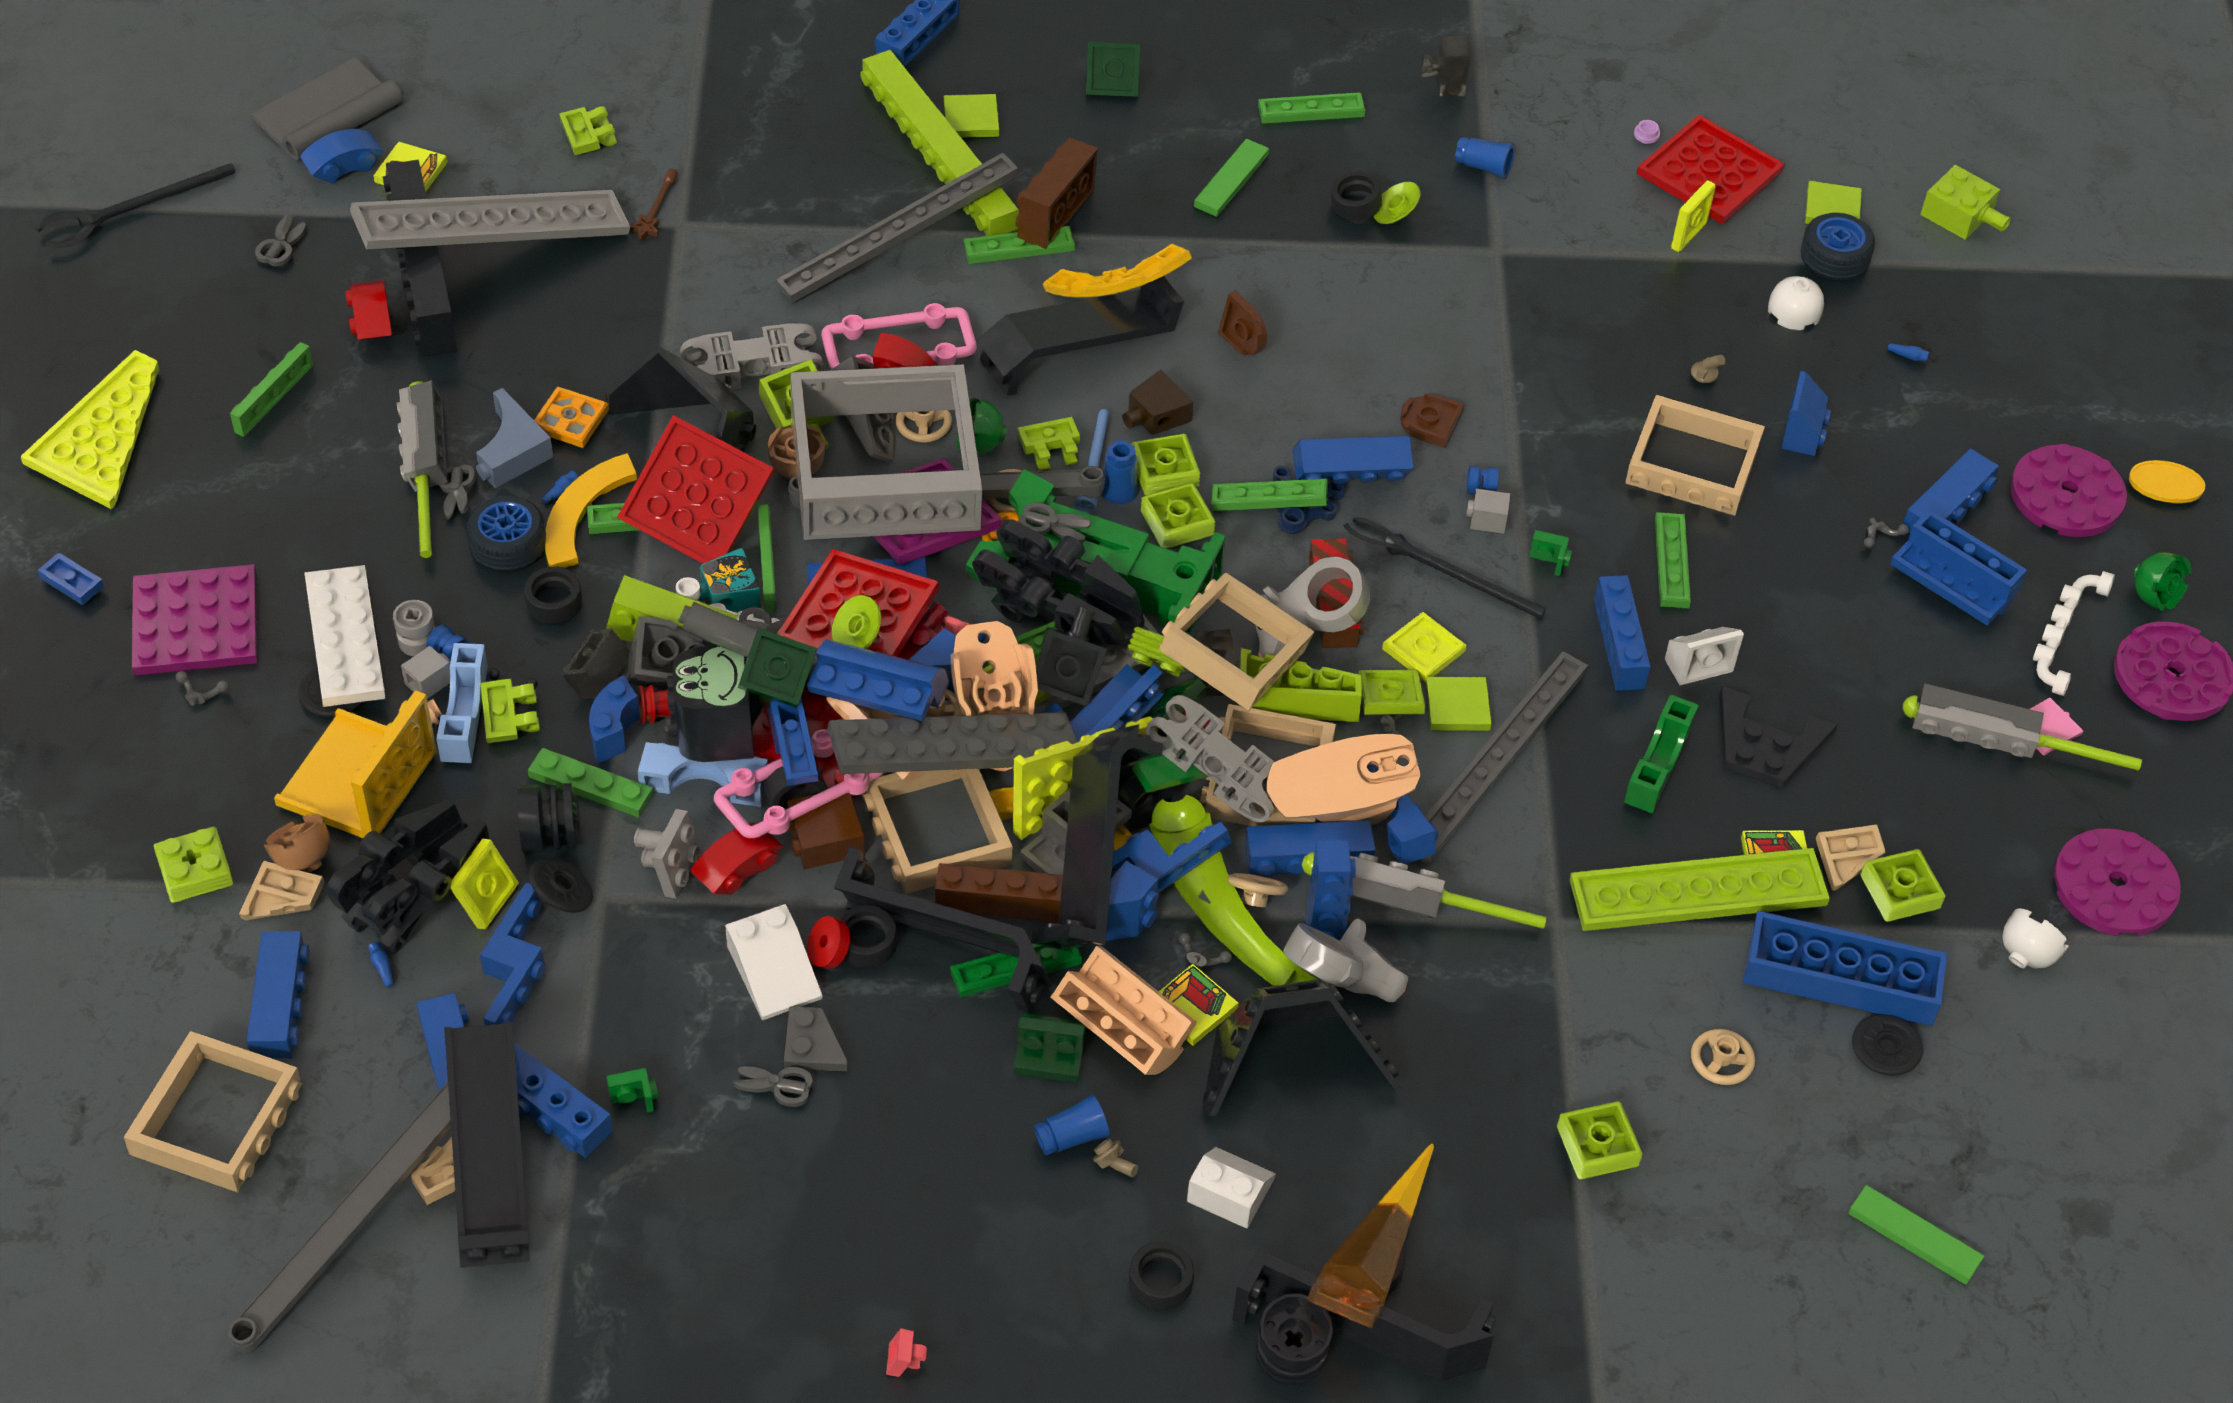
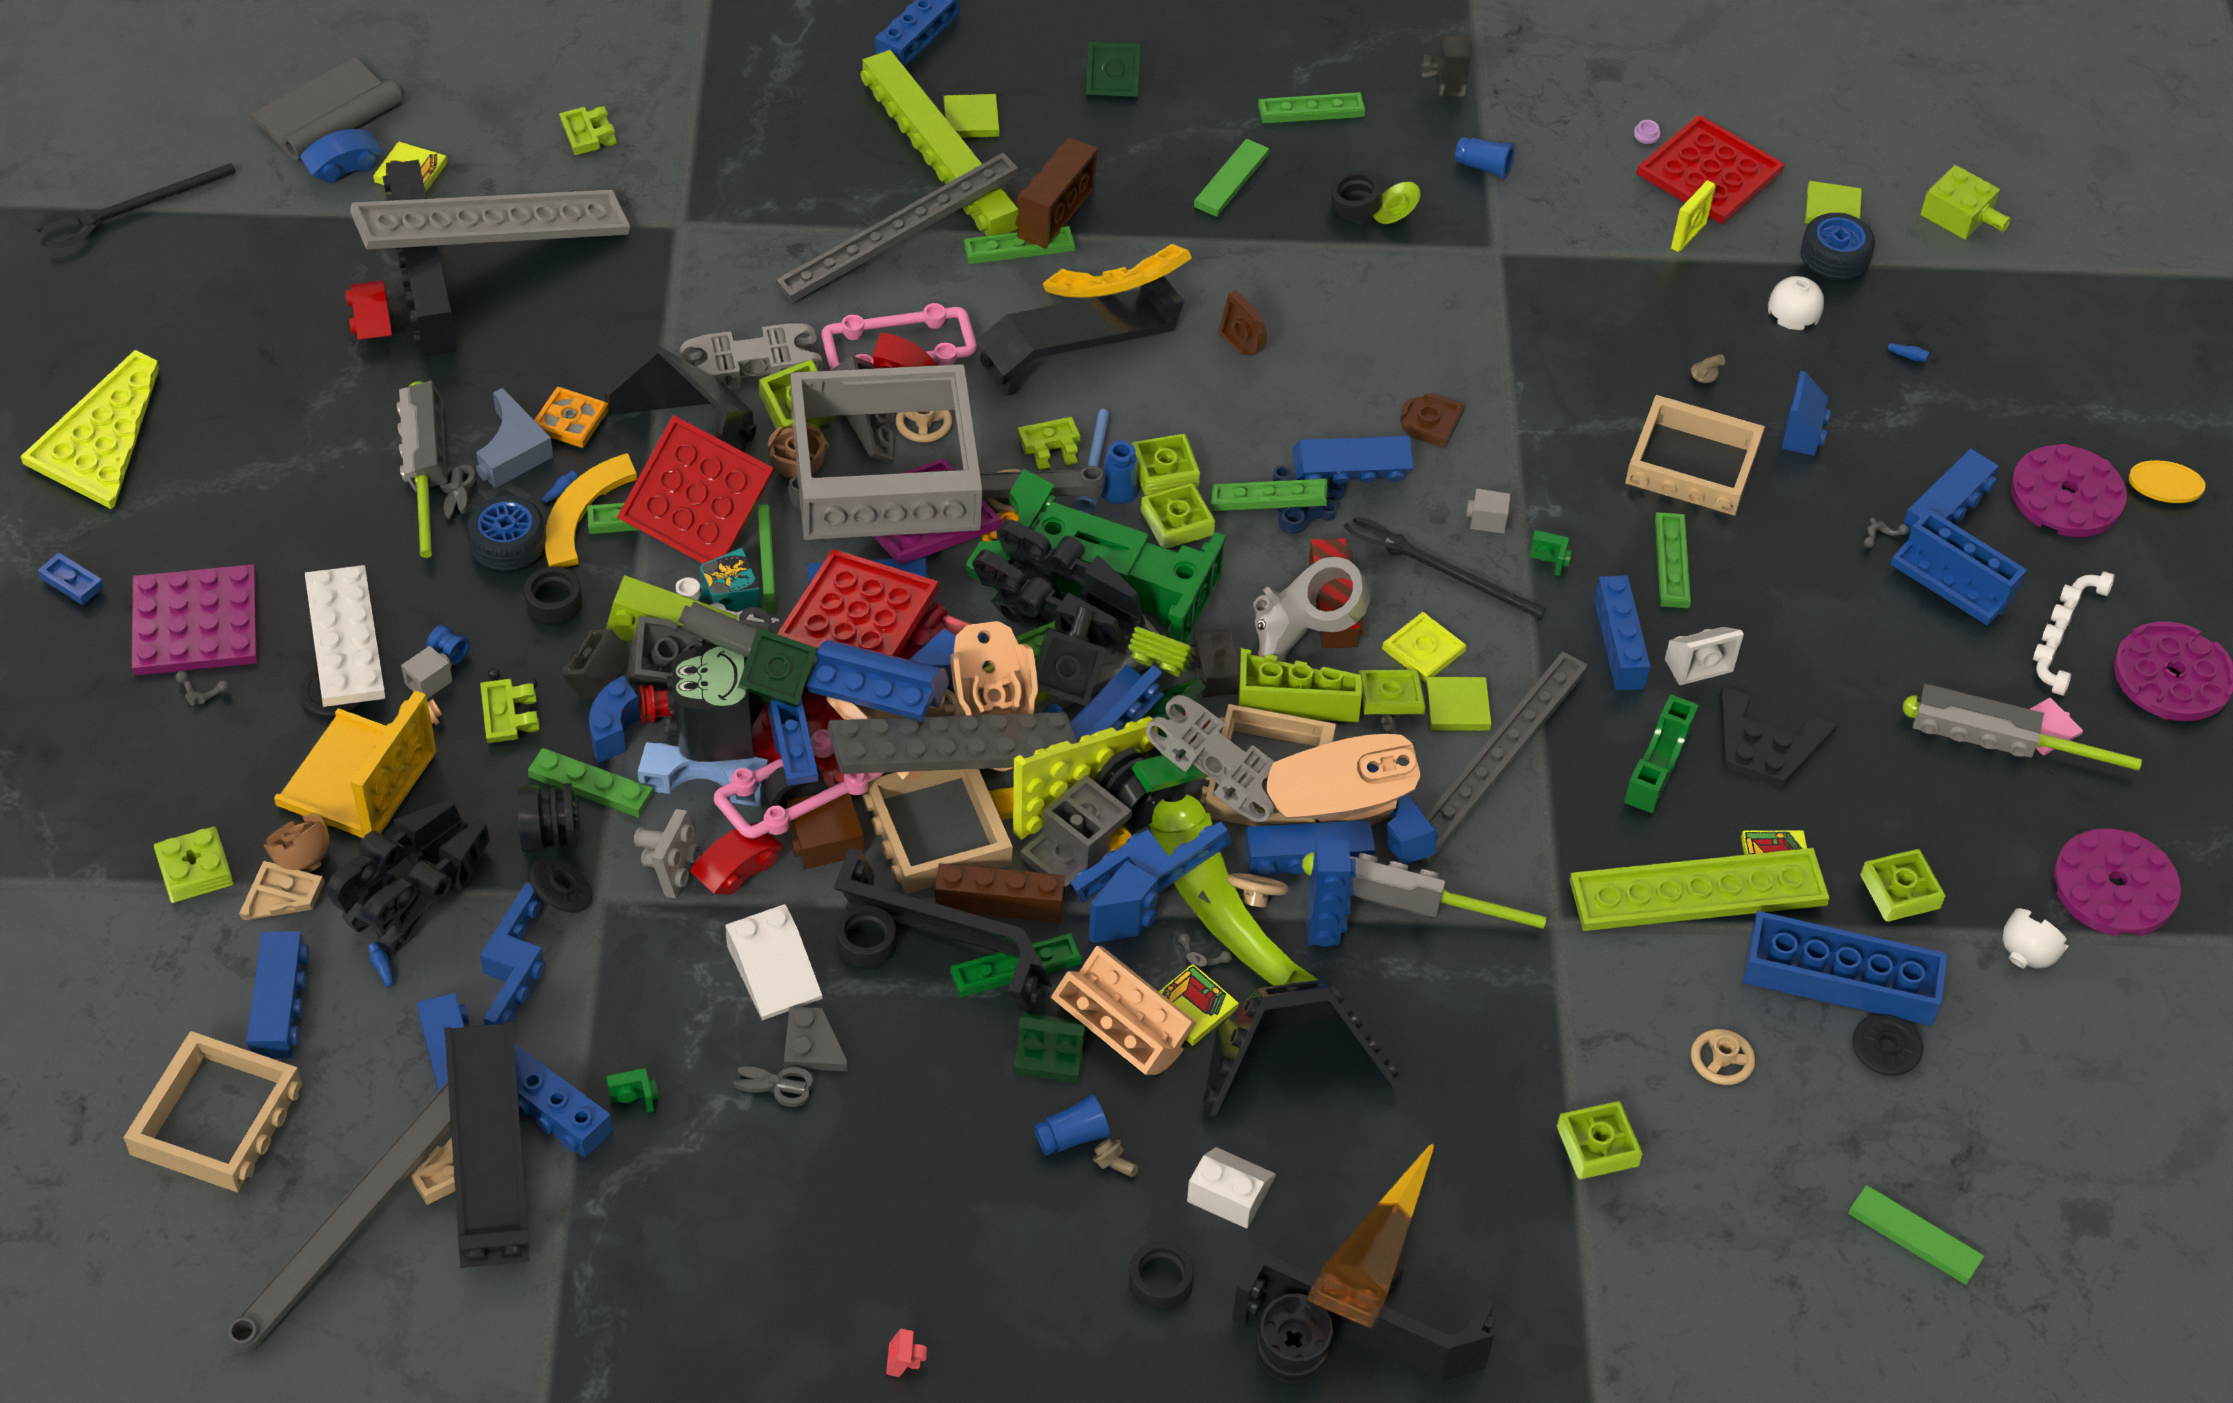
bright green plate [230,342,313,437] -> none
dark grey piece [255,215,307,267] -> none
light grey wheel [393,600,435,656] -> none
light blue arch [436,643,488,763] -> none
neon yellow tile [450,839,519,930] -> none
reddish brown piece [629,168,678,241] -> none
red piece [807,916,850,969] -> none
lime dish [832,595,881,649] -> none
green cylinder [957,397,1007,456] -> none
dark grey piece [1019,502,1090,544] -> none
black panel [1031,724,1163,951] -> none
dark brown torso [1122,370,1194,435] -> none
tan window [1158,572,1314,711] -> none
light grey animal [1283,919,1409,1002] -> none
blue wheel [1467,465,1499,494] -> none
tan wing [1815,825,1885,891] -> none
green cylinder [2134,552,2191,611] -> none

